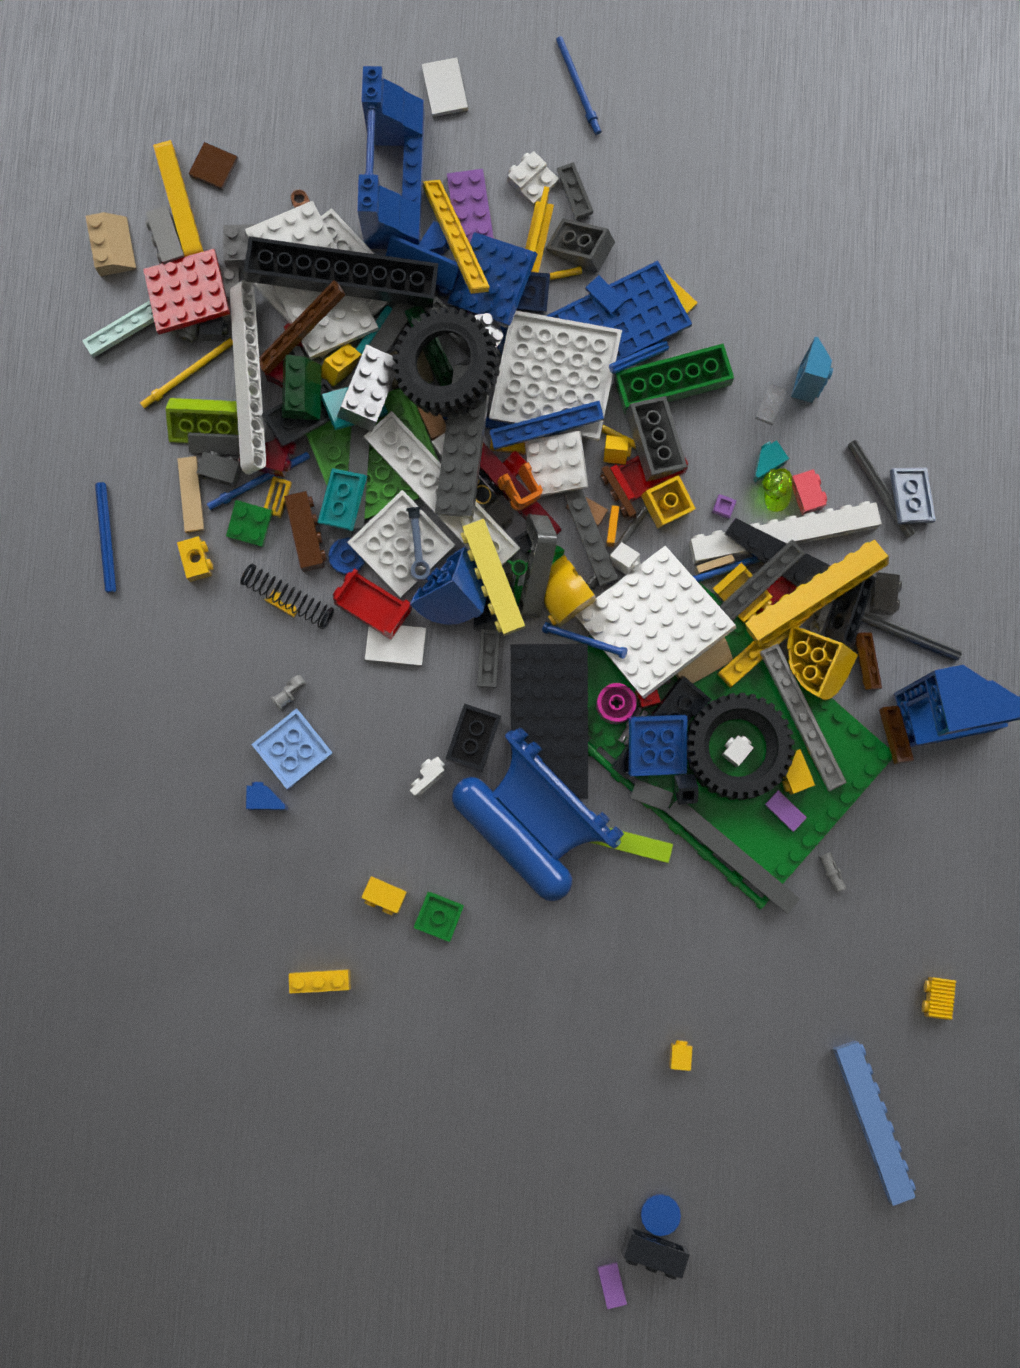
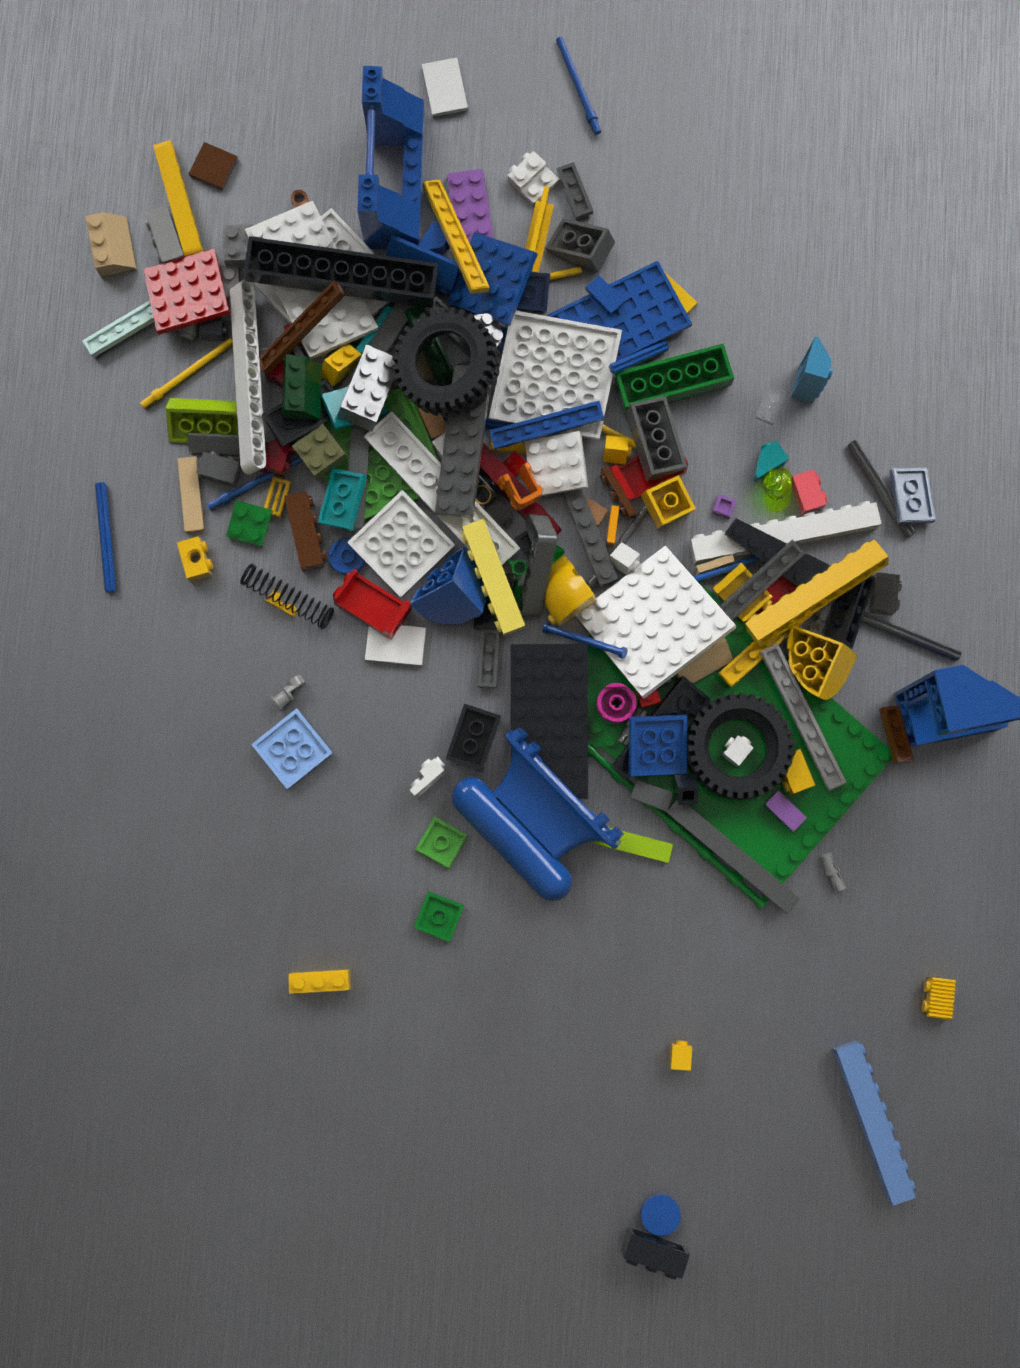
blue slope [246,782,288,810] -> none
yellow brick [361,876,408,916] -> none
sand blue piece [406,507,430,581] -> none
medium lavender tile [597,1262,627,1309] -> none
reddish brown plate [856,632,882,690] -> none
none -> olive brick [292,424,347,481]
none -> bright green tile [415,816,468,869]

